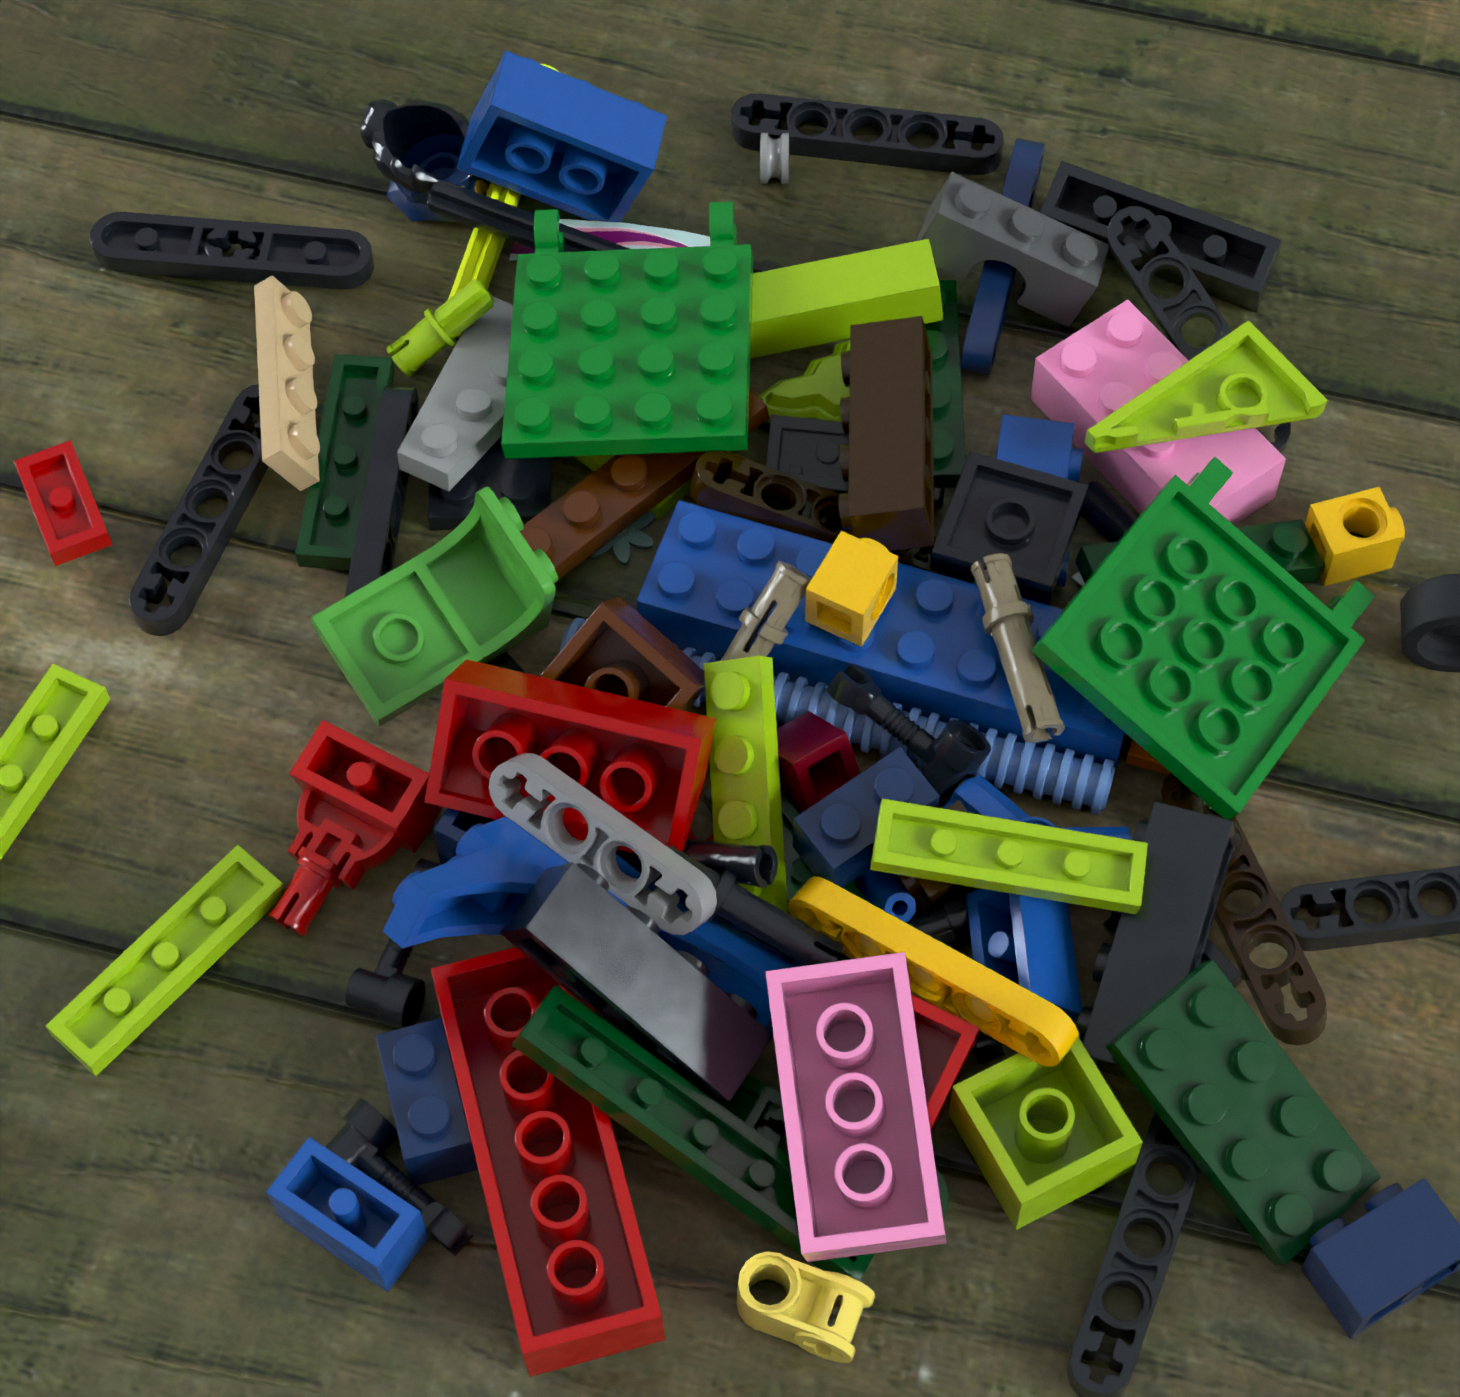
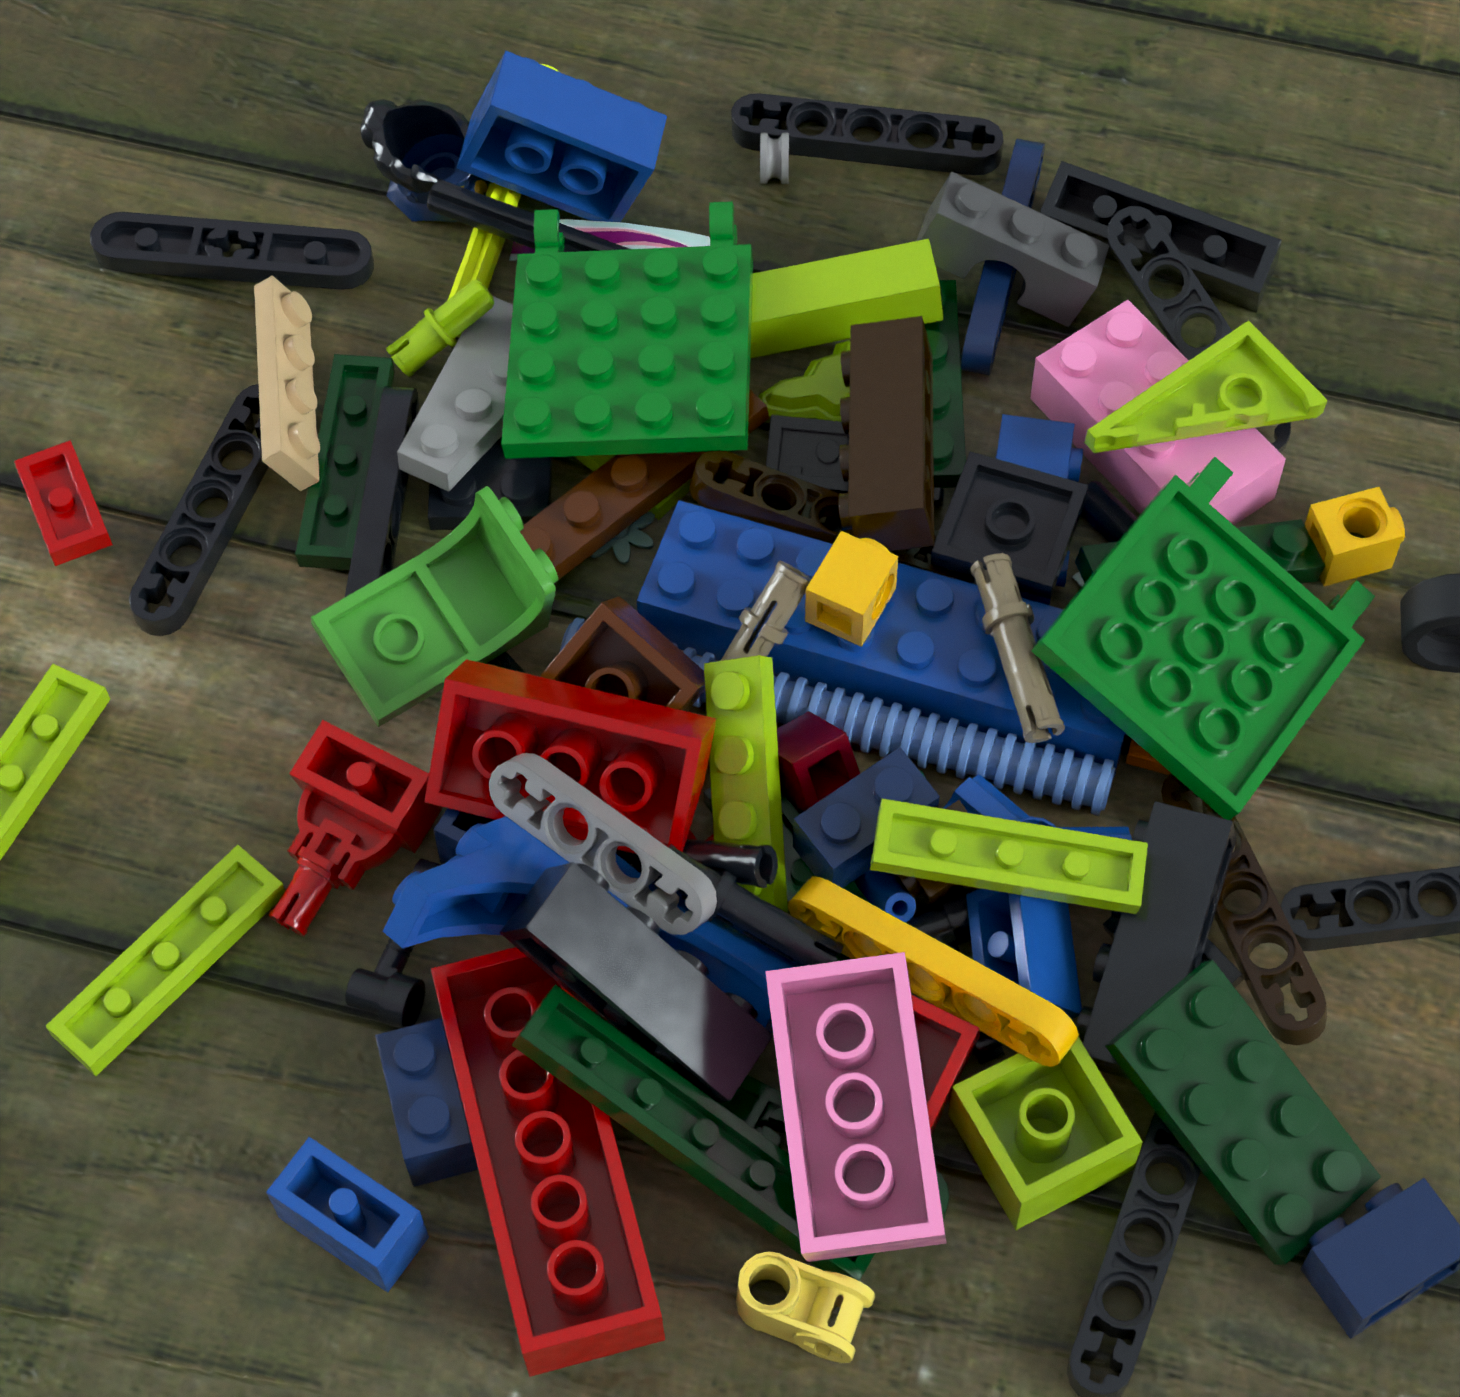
black brick [325,1098,473,1256] -> none
black brick [826,663,991,797] -> none

